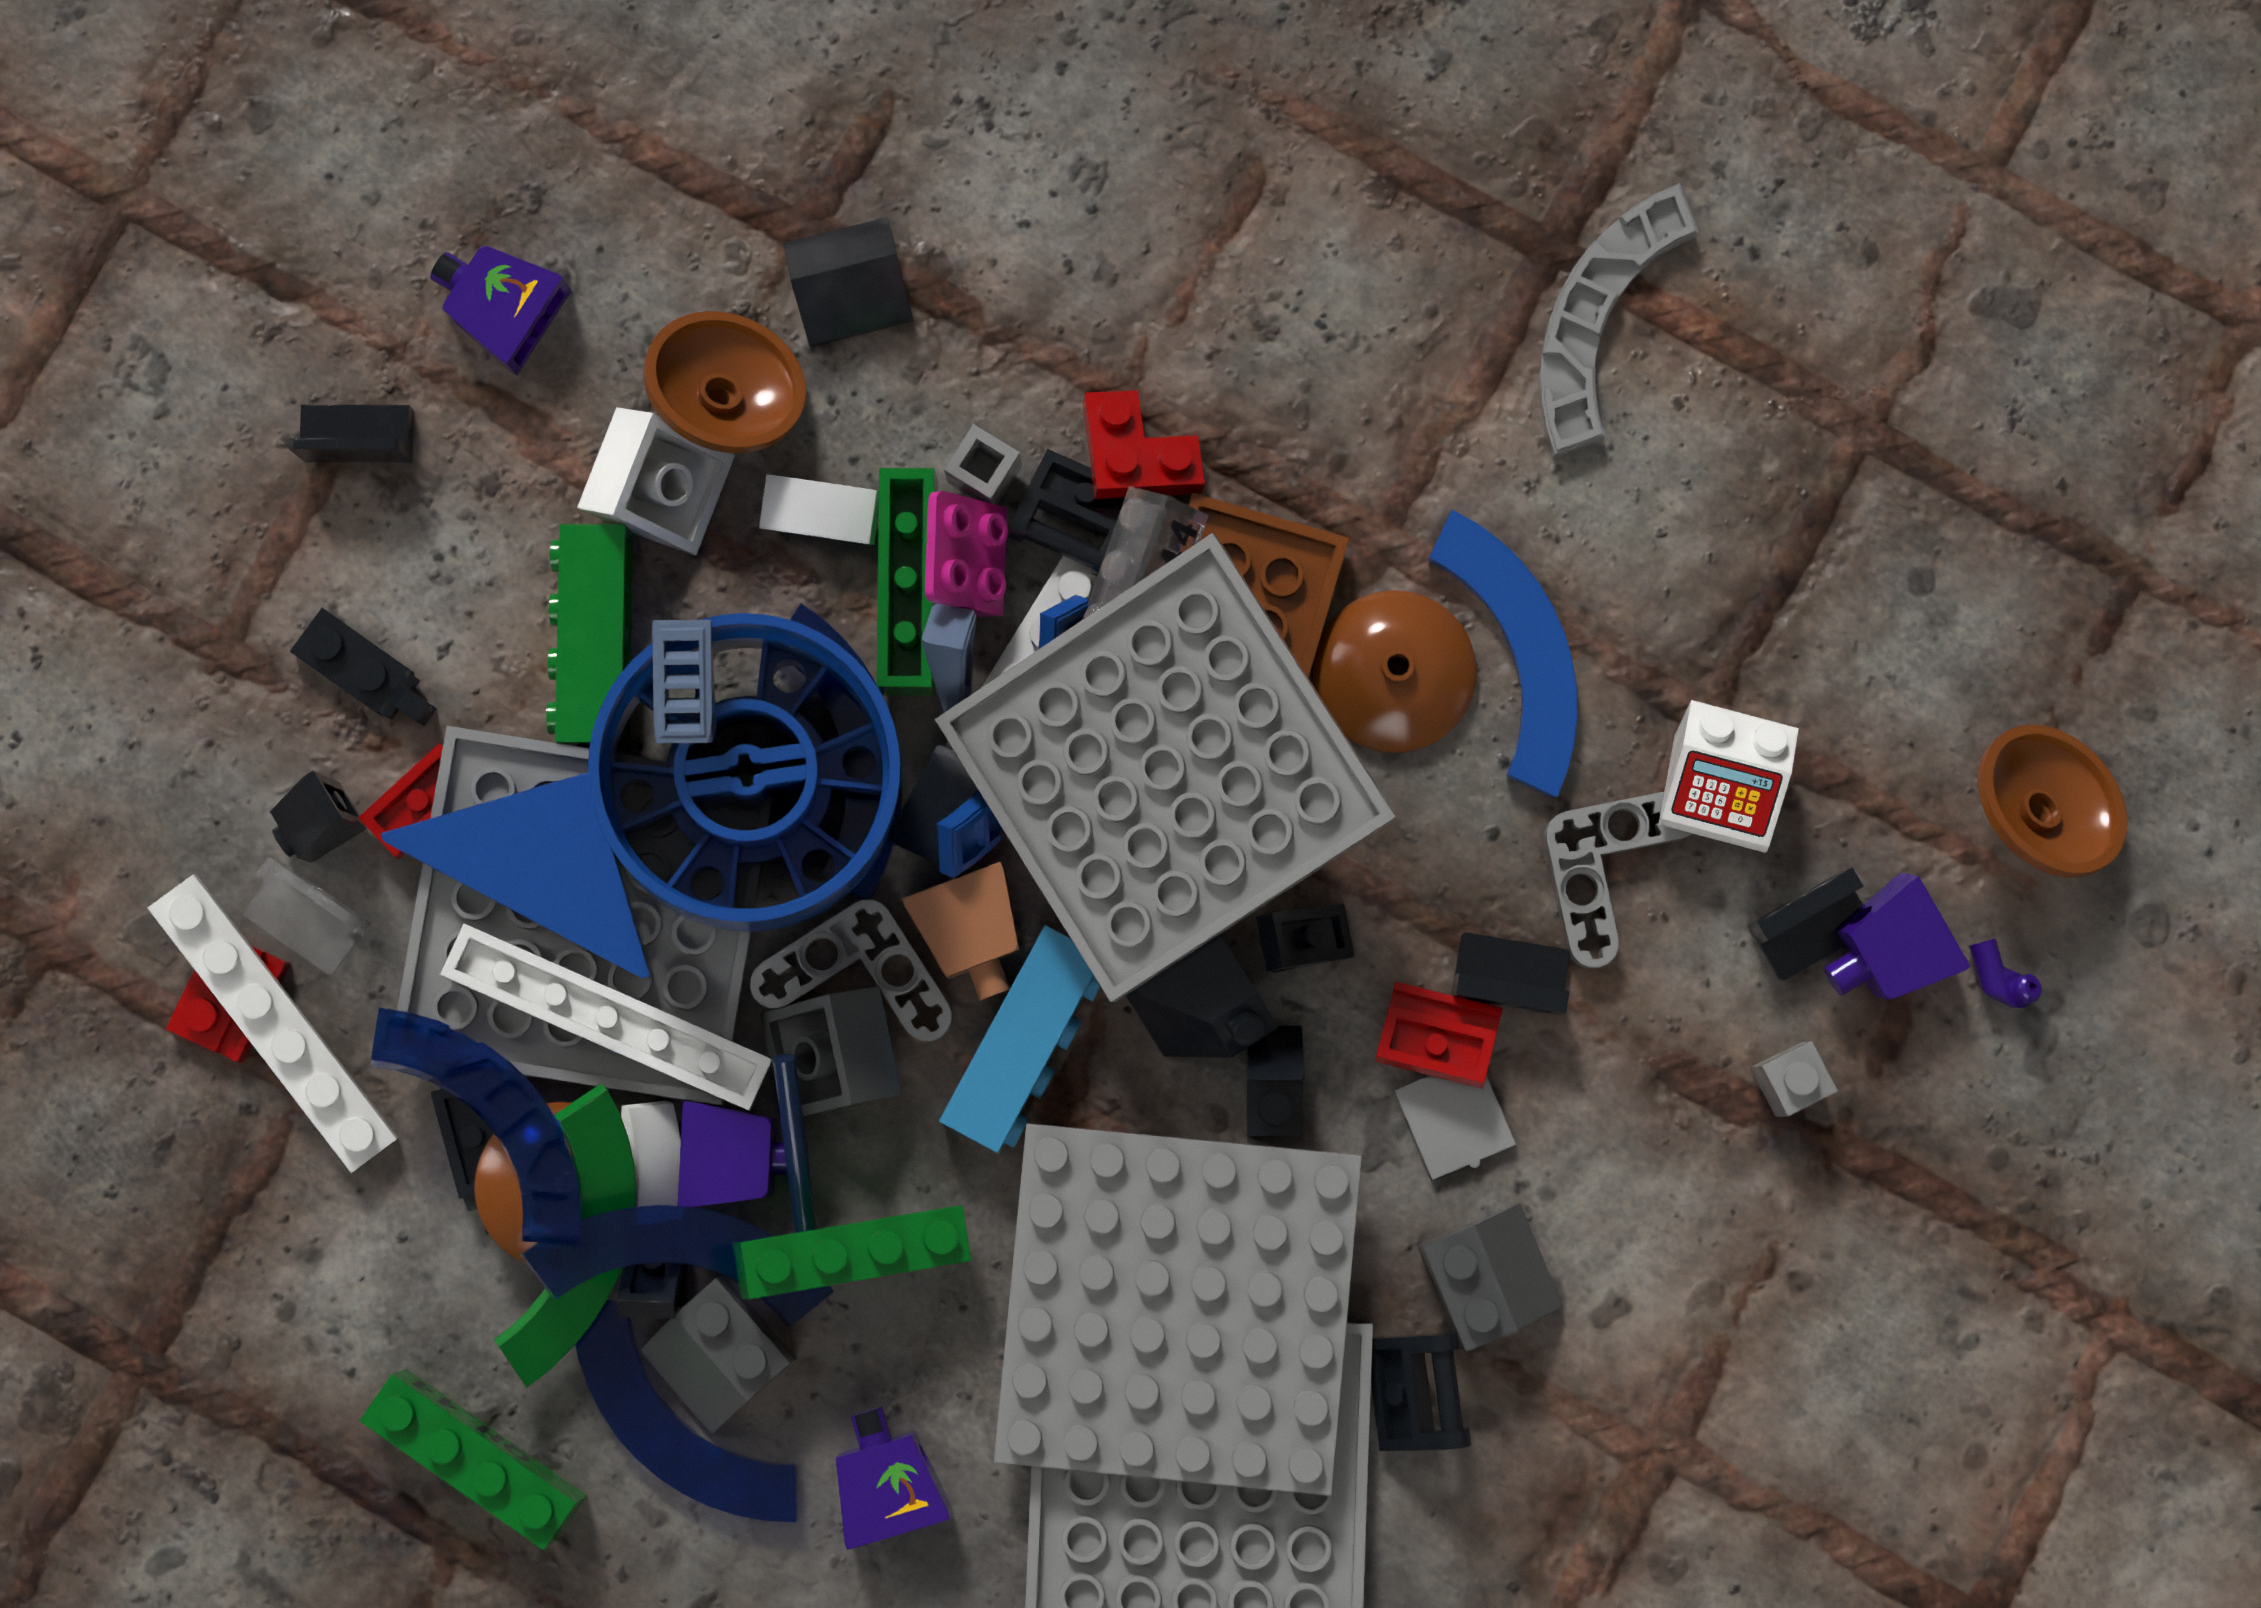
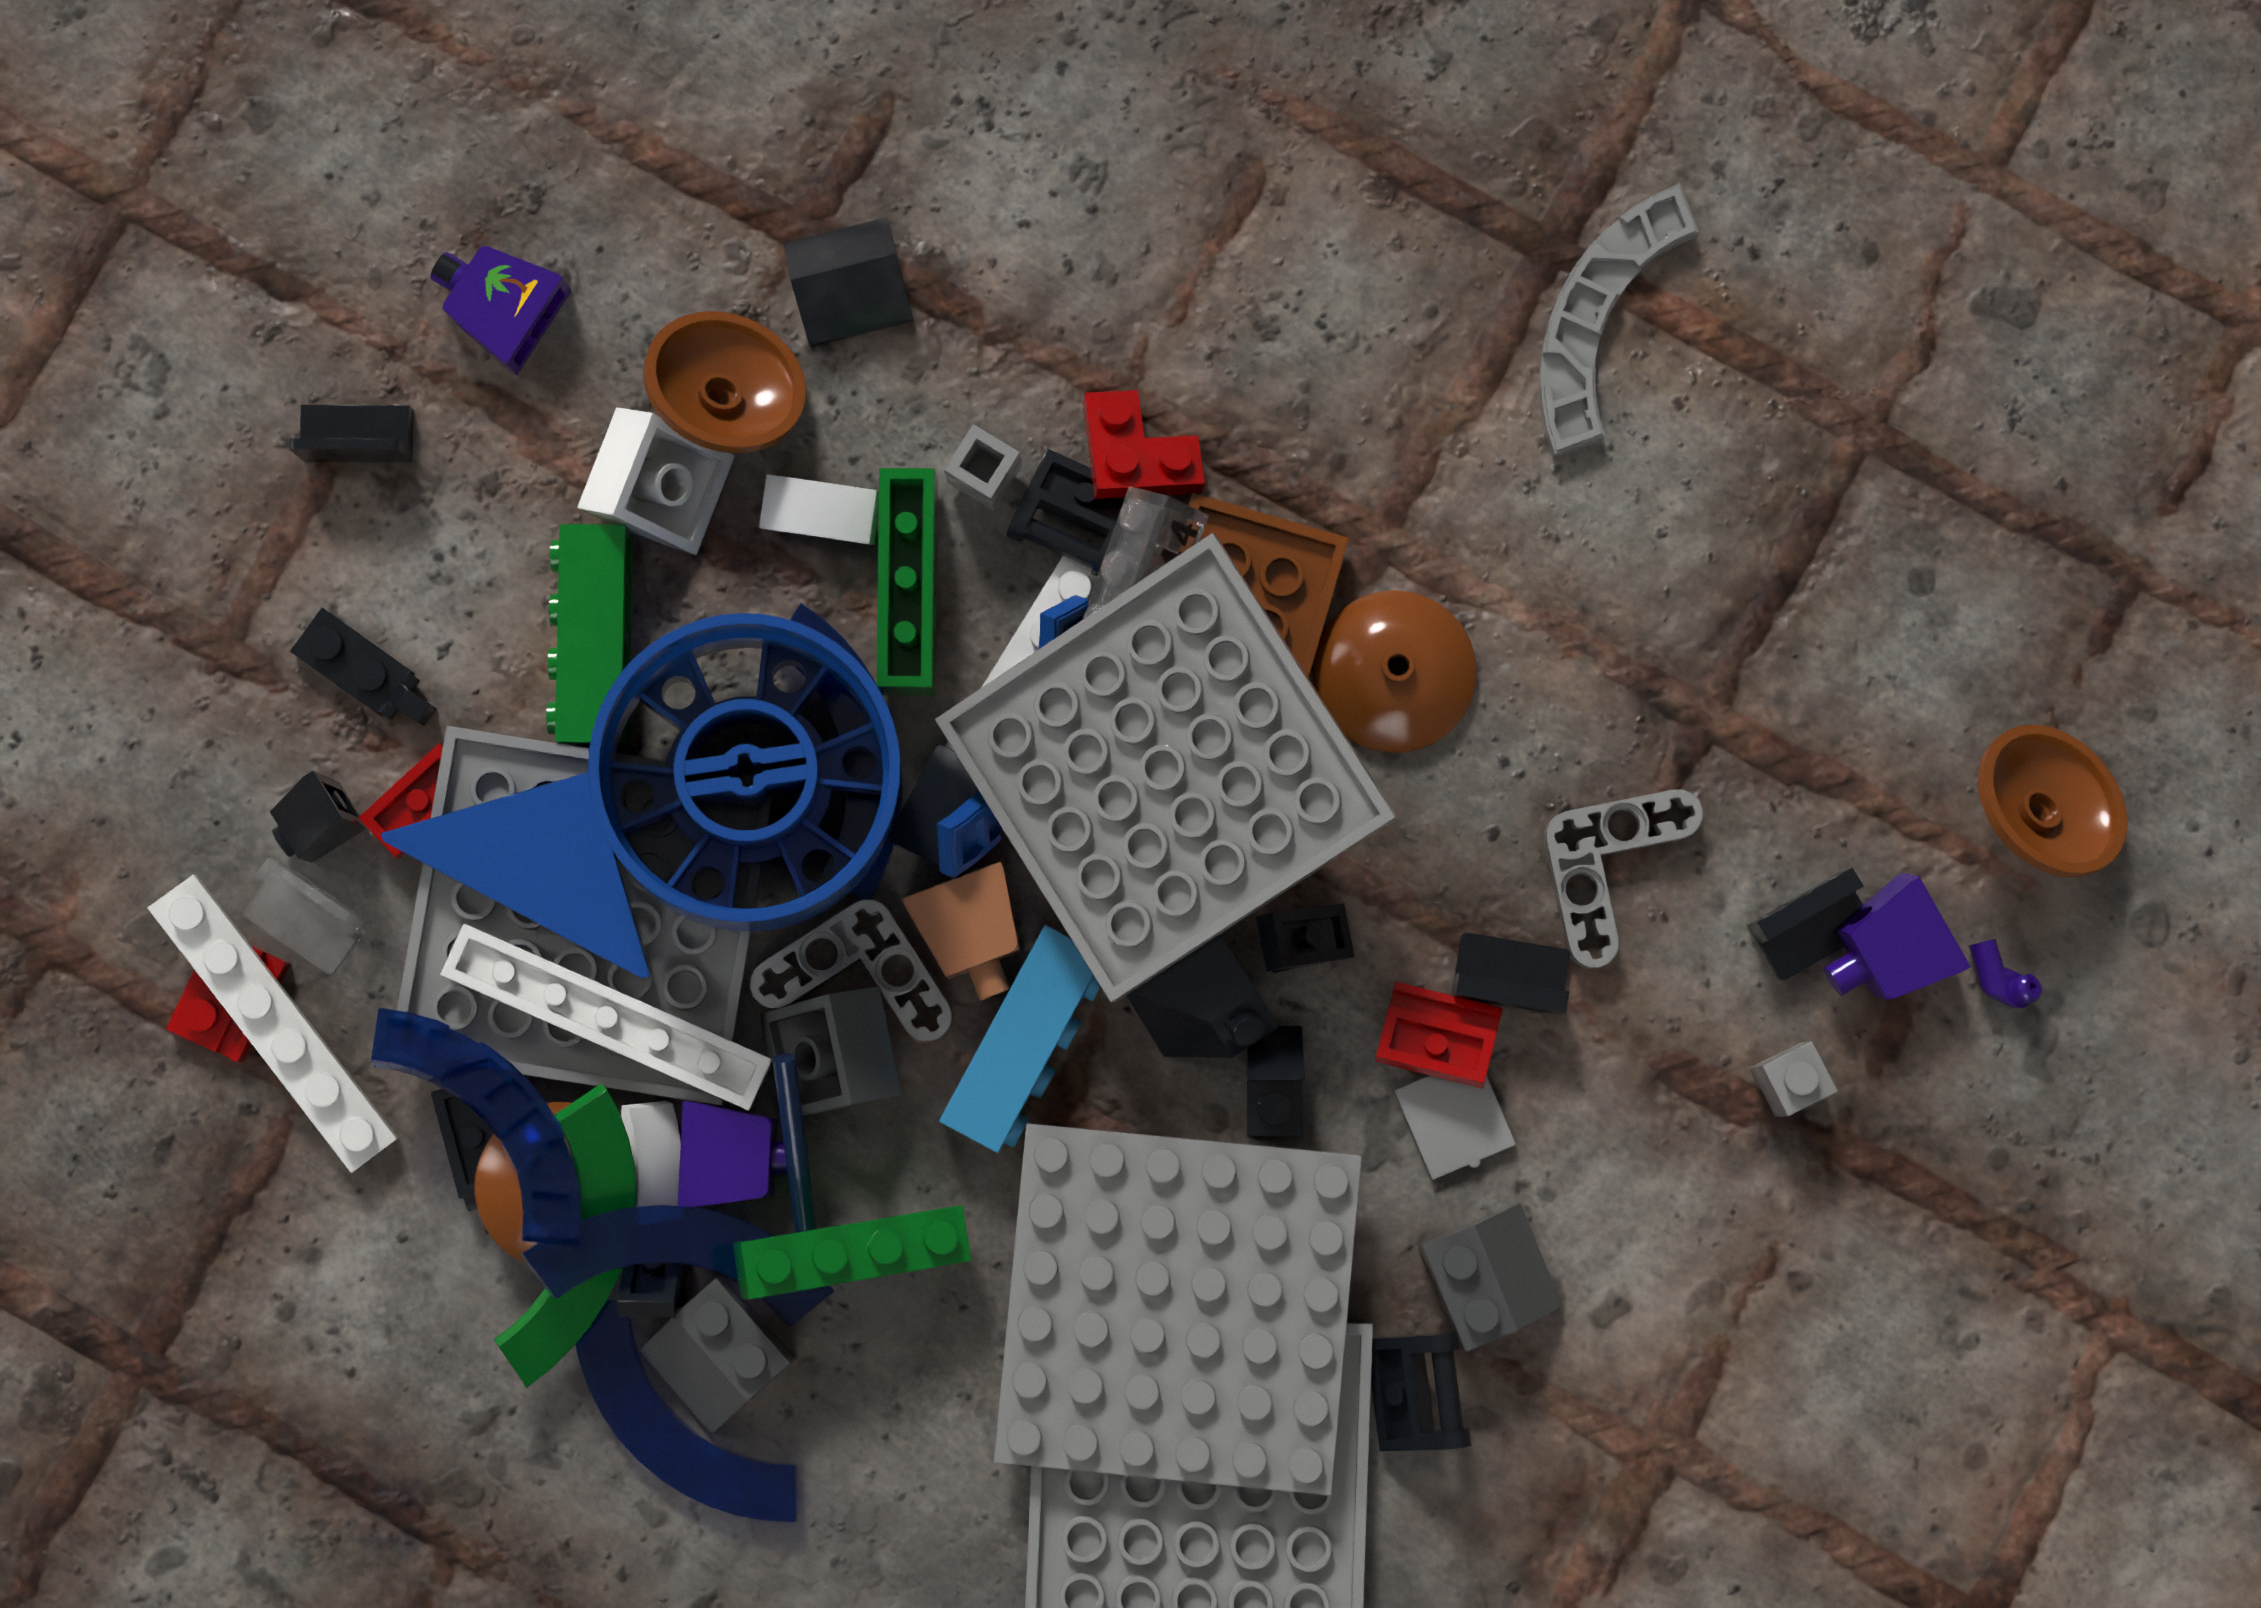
green brick [359,1369,587,1551] -> none
sand blue slope [652,620,716,743] -> none
dark purple torso [836,1407,953,1550] -> none
sand blue slope [922,604,977,713] -> none
dark pink bracket [925,491,1008,618] -> none
blue tile [1427,509,1578,799] -> none
slope [1659,700,1799,853] -> none

